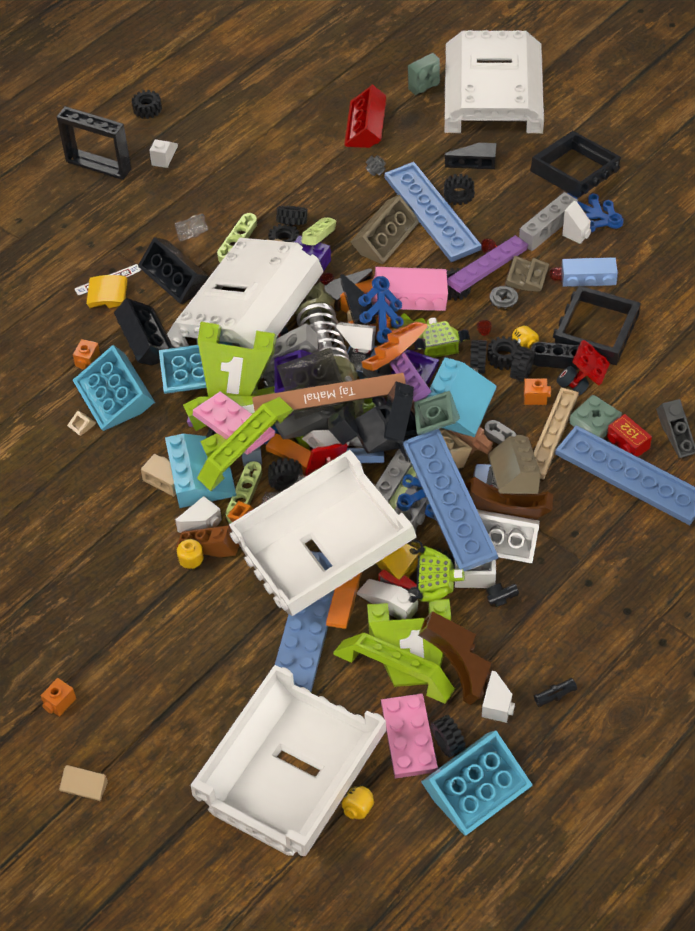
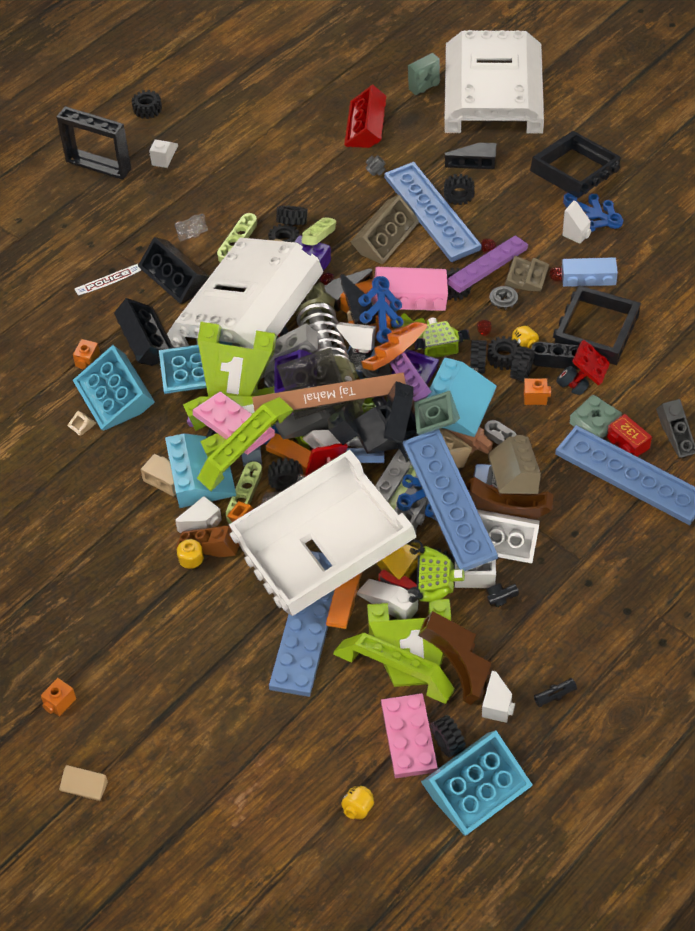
yellow slope [87,275,127,308] -> none
white panel [190,665,386,856] -> none
light grey brick [519,192,578,251] -> none
tan tile [534,387,579,480] -> none

